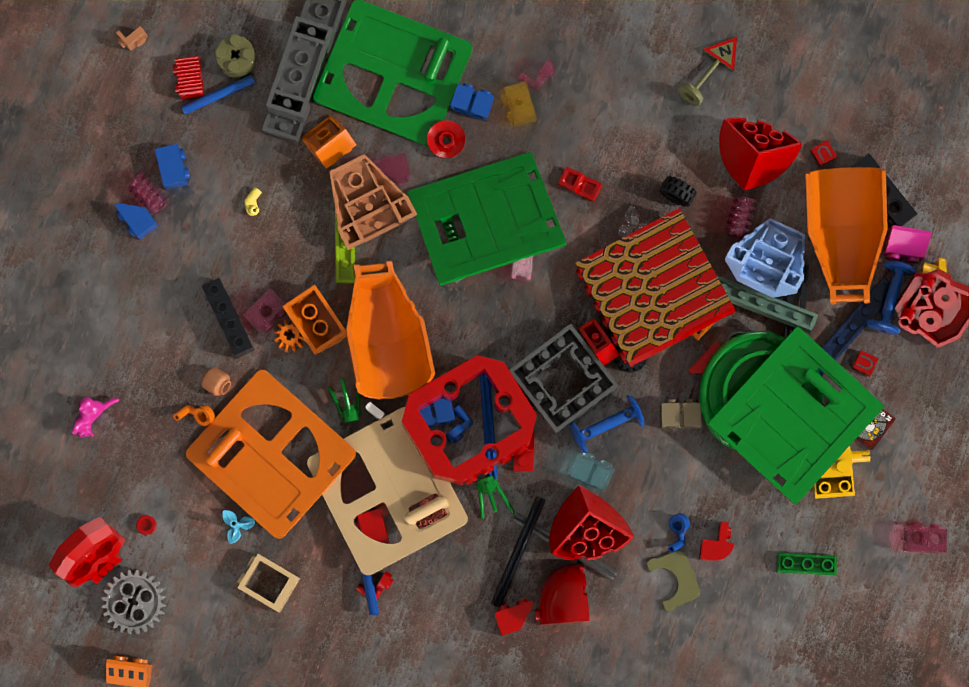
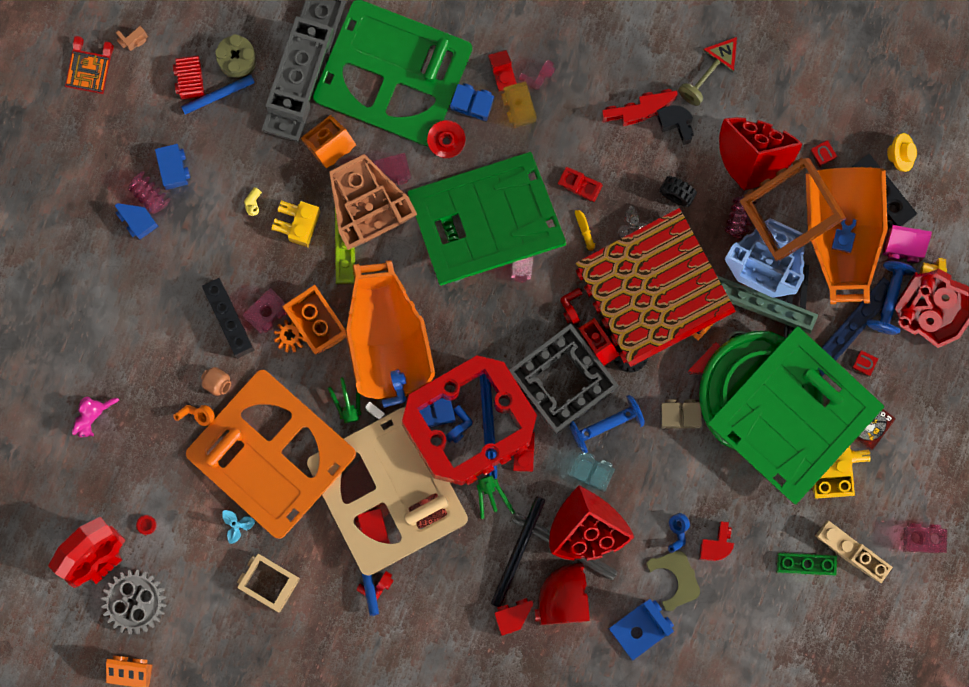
none -> flag [65,36,114,94]
none -> yellow brick [271,200,321,247]
none -> blue plate [382,369,406,407]
none -> red slope [488,50,517,91]
none -> red plate [560,288,582,325]
none -> yellow piece [575,210,595,251]
none -> red slope [601,89,678,127]
none -> blue bracket [609,599,674,661]
none -> black brick [656,105,694,145]
none -> dark orange window [740,157,846,261]
none -> tan slope [815,520,893,583]
none -> blue plate [832,219,857,253]
none -> yellow piece [887,133,917,172]

